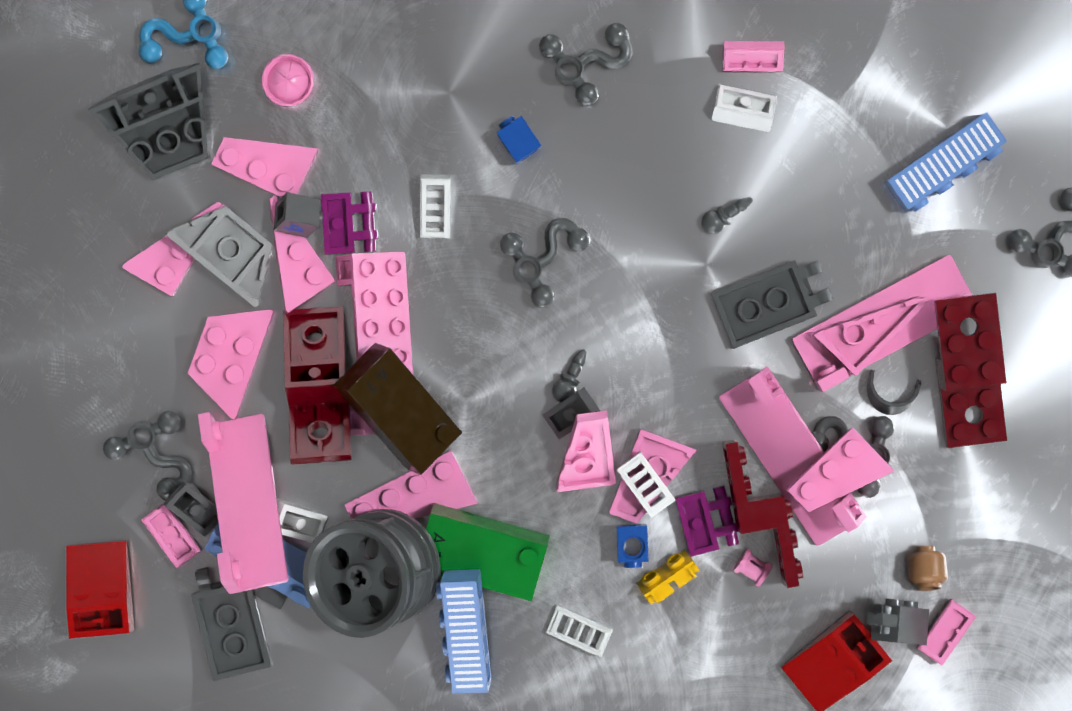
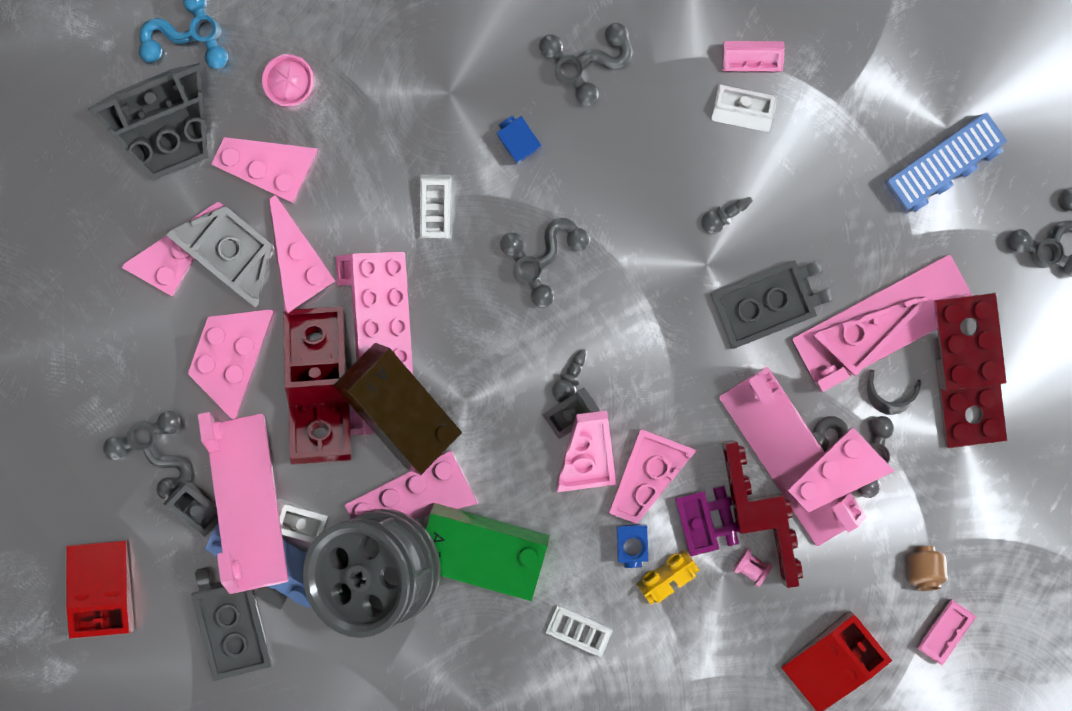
bright pink plate [141,504,201,568] -> none
dark grey brick [274,192,323,238] -> none
magenta plate [321,191,378,255] -> none
medium blue brick [436,569,492,694] -> none
white slope [616,452,676,518] -> none
dark grey hinge [867,599,929,645] -> none

